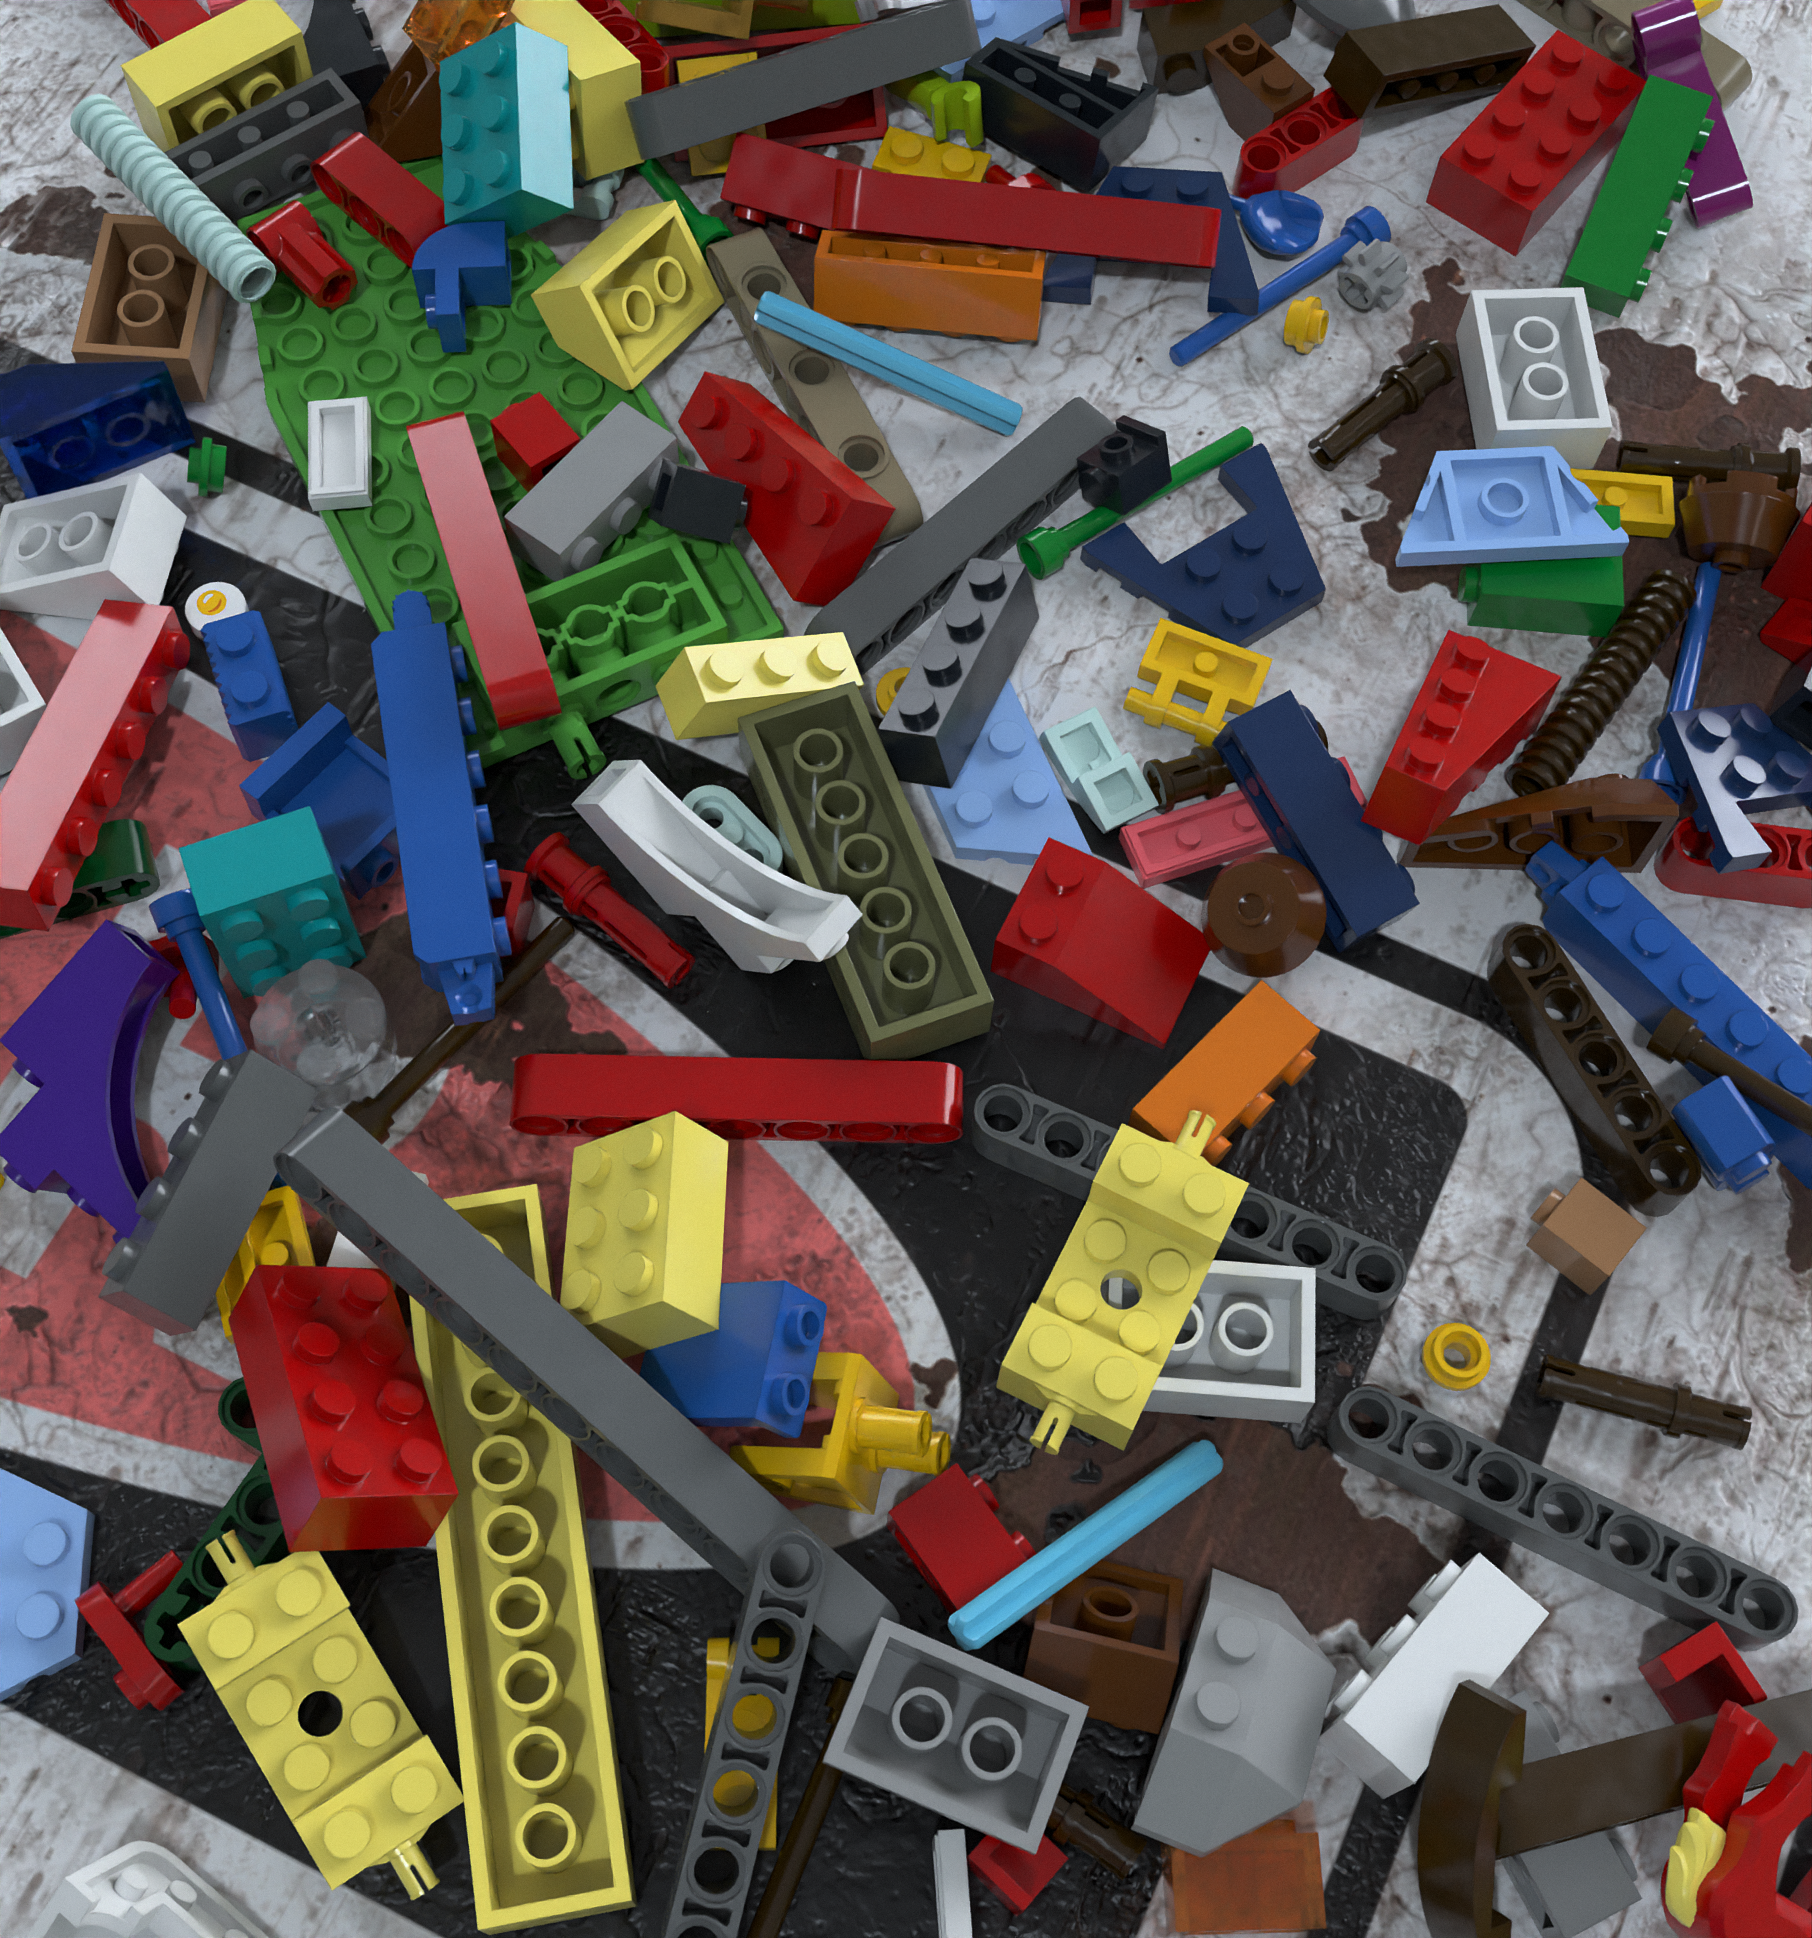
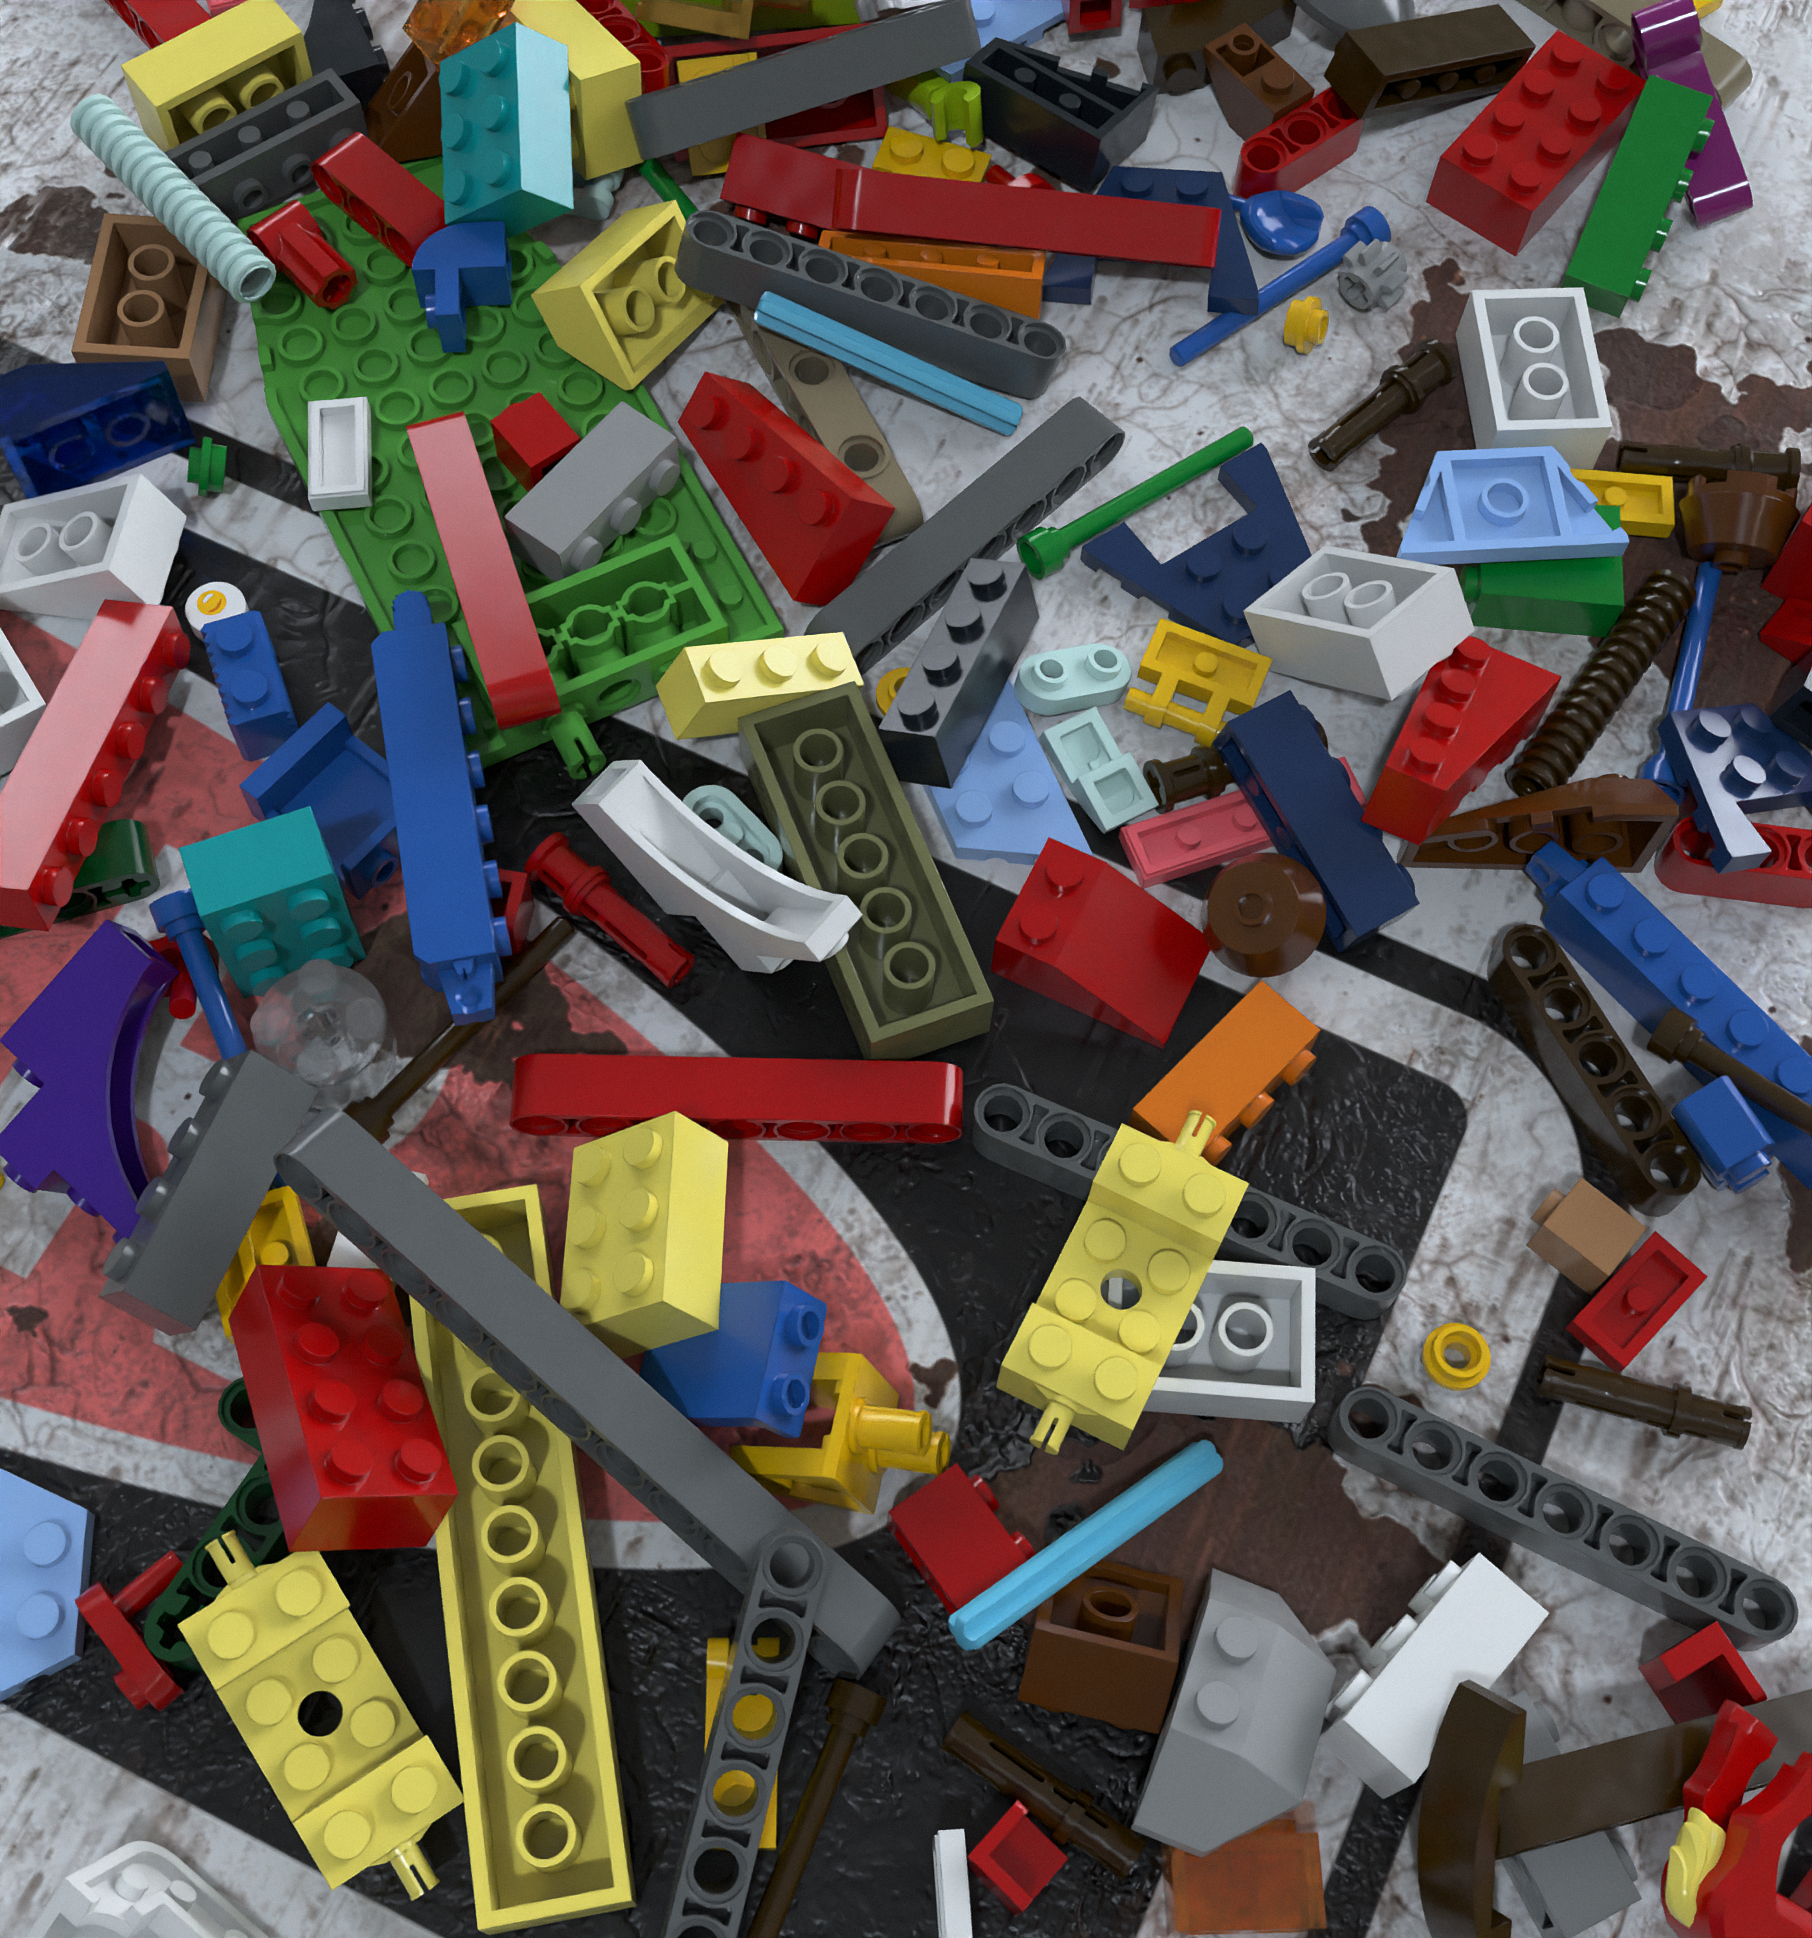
black brick [647,459,748,544] -> none
light grey slope [822,1617,1089,1855] -> none
black brick [1076,415,1172,515] -> none
none -> dark grey beam [675,210,1066,399]
none -> light aqua plate [1014,643,1131,716]
none -> white brick [1243,545,1475,701]
none -> red plate [1565,1231,1708,1374]

